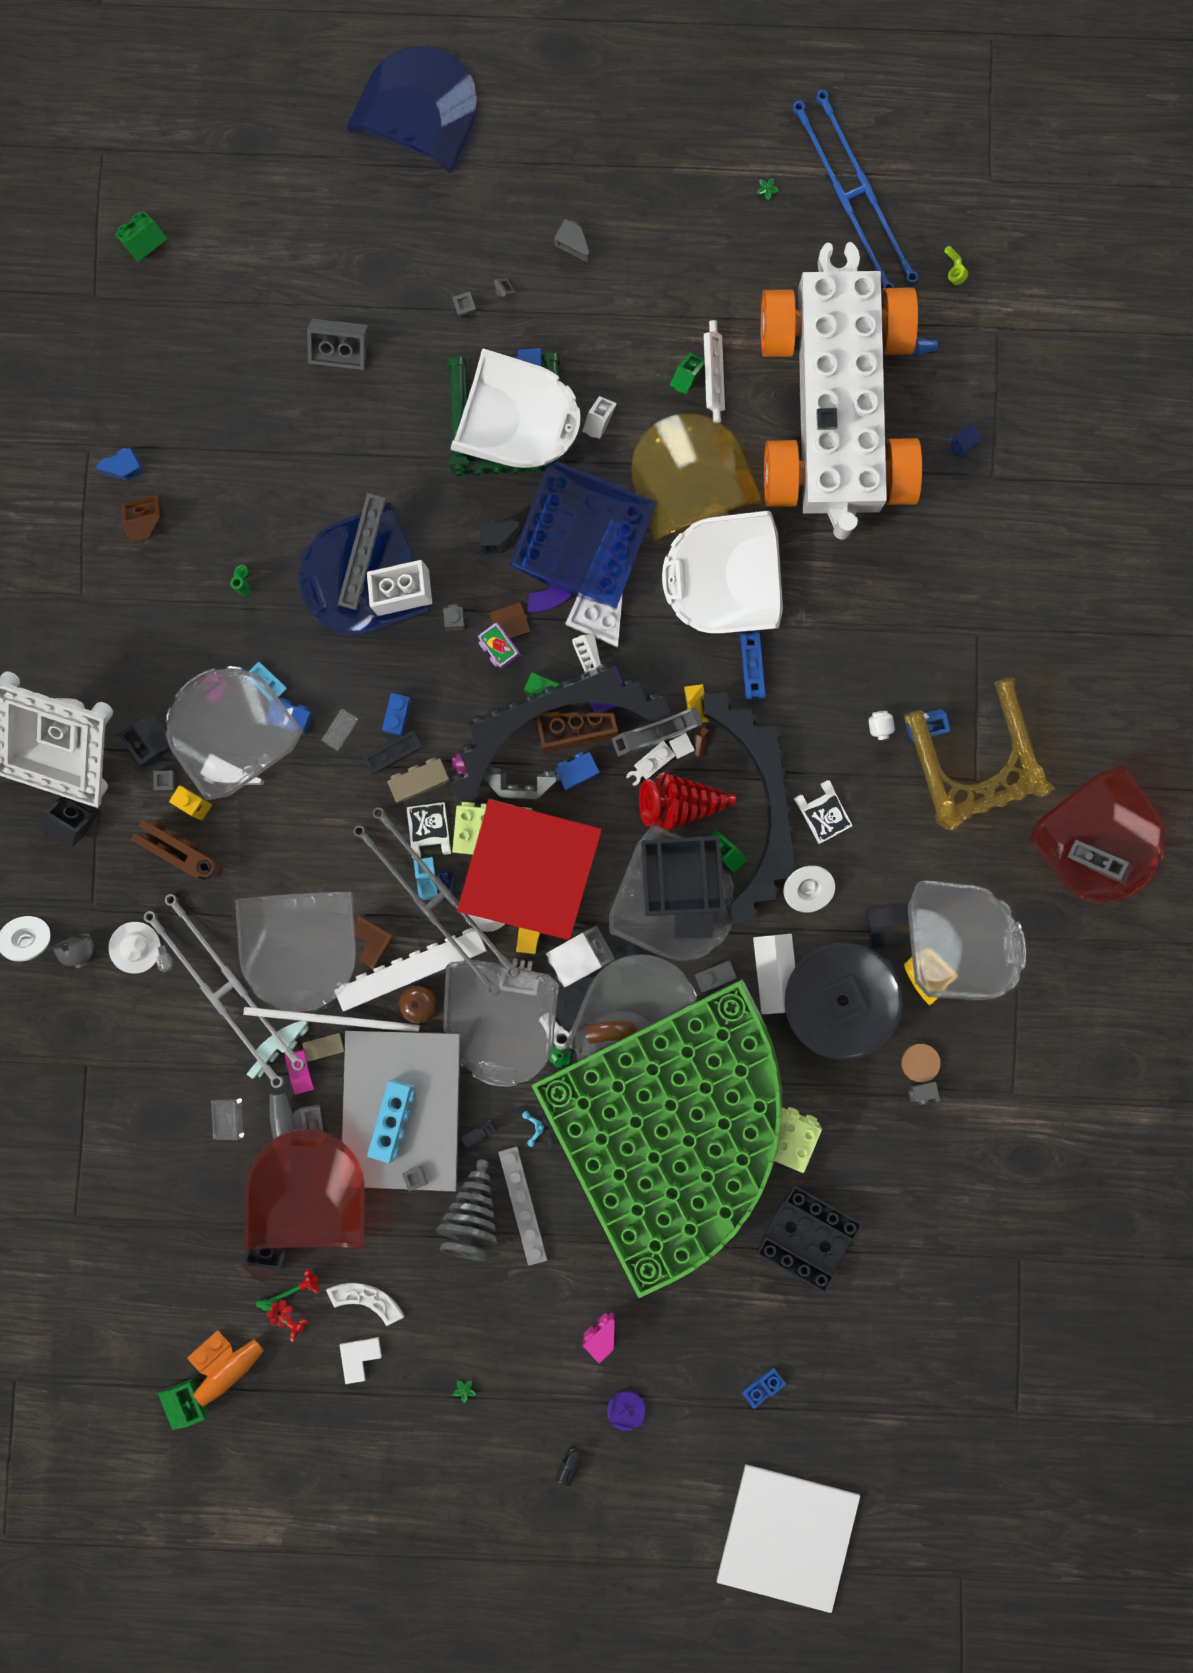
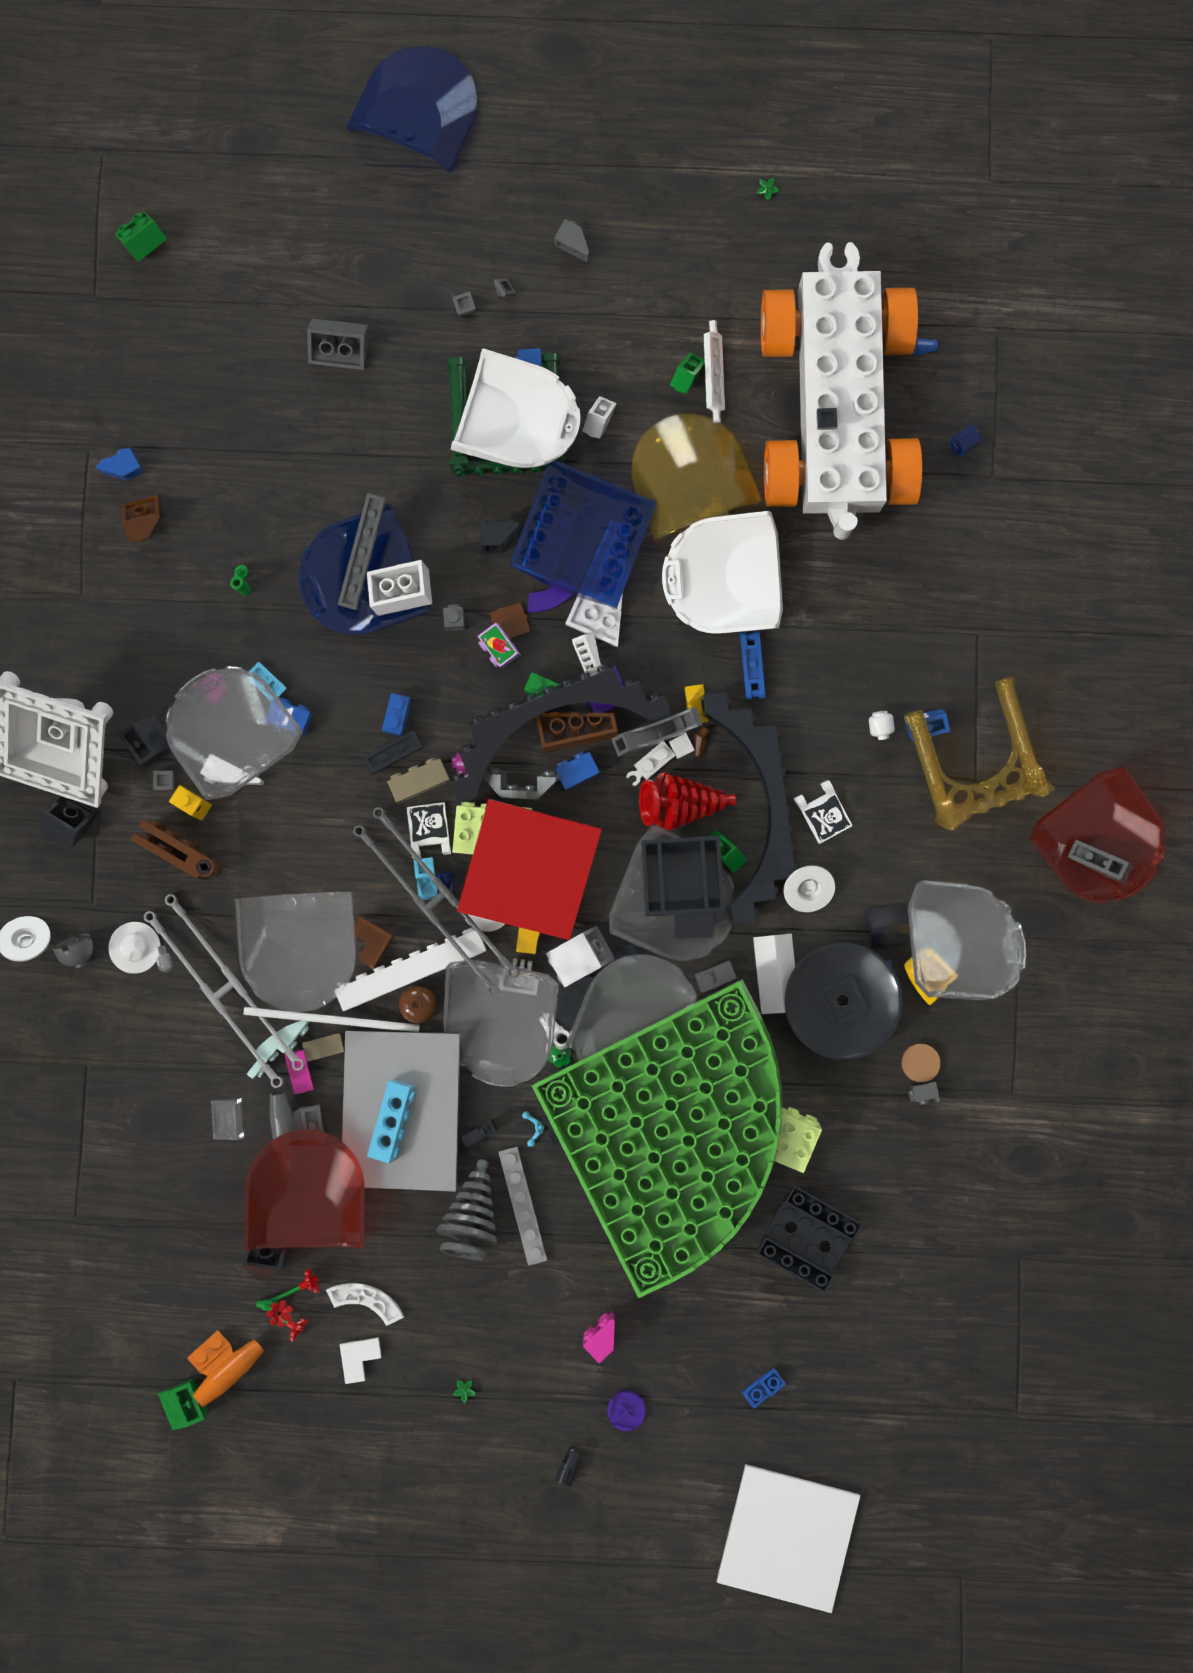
clear tile [321,708,358,751] -> none
dark grey plate [402,1165,428,1191] -> none
reddish brown cylinder [585,1020,637,1044] -> none
blue bar [793,90,918,291] -> none
lime plate [945,246,968,285] -> none

